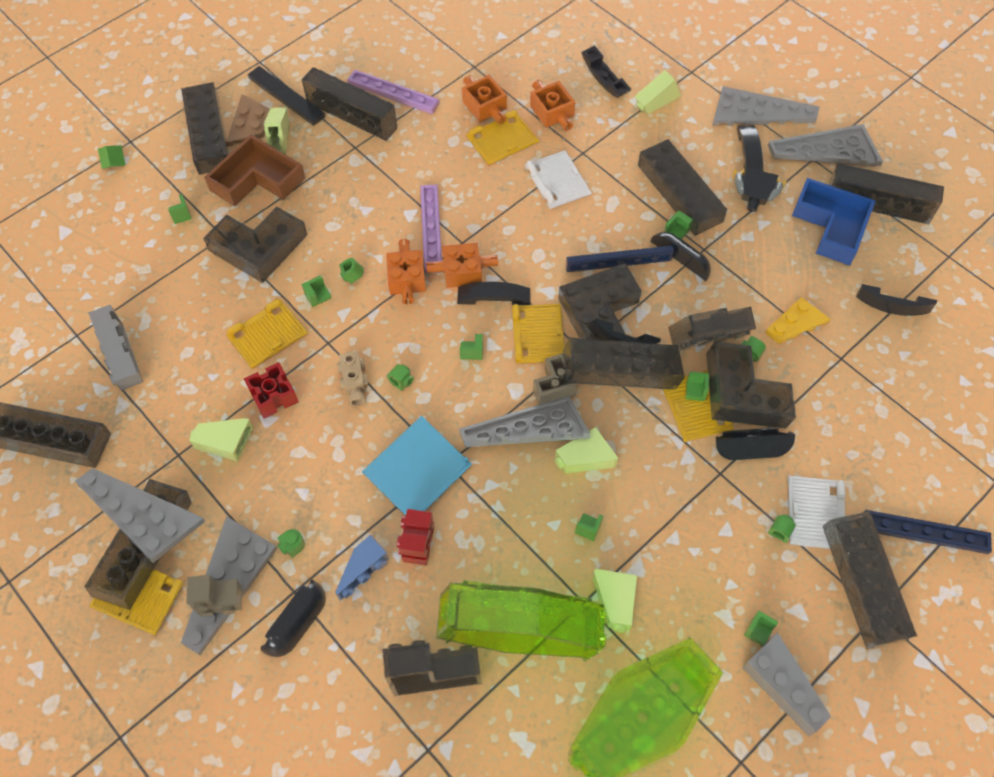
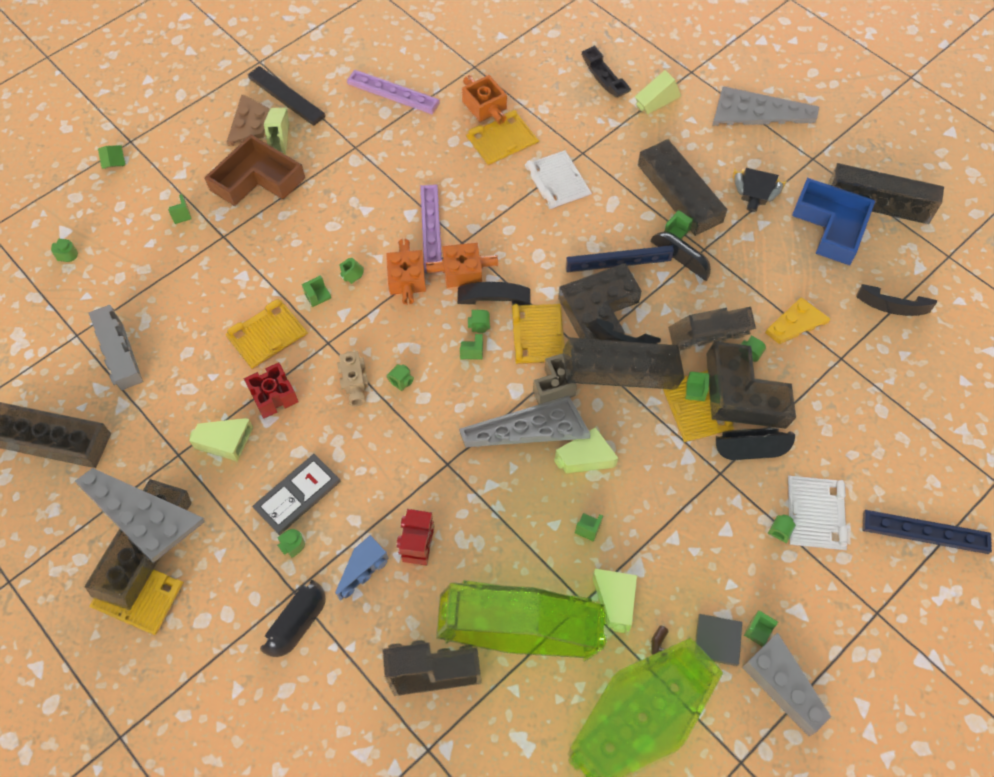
clear smoke brick [181,82,229,175] -> none
light grey wing [181,516,278,655] -> none
dark tan brick [186,575,242,617] -> none
clear smoke piece [203,206,308,283] -> none
clear smoke brick [301,67,398,141] -> none
medium azure container [362,416,472,516] -> none
orange brick [530,80,575,131] -> none
black slope [737,125,763,171] -> none
light grey wing [768,124,883,166] -> none
clear smoke brick [822,511,917,650] -> none
none -> bright green plate [51,238,78,262]
none -> tile [252,454,341,535]
none -> bright green plate [468,310,490,333]
none -> reddish brown arm [651,626,668,660]
none -> dark grey tile [694,614,743,666]

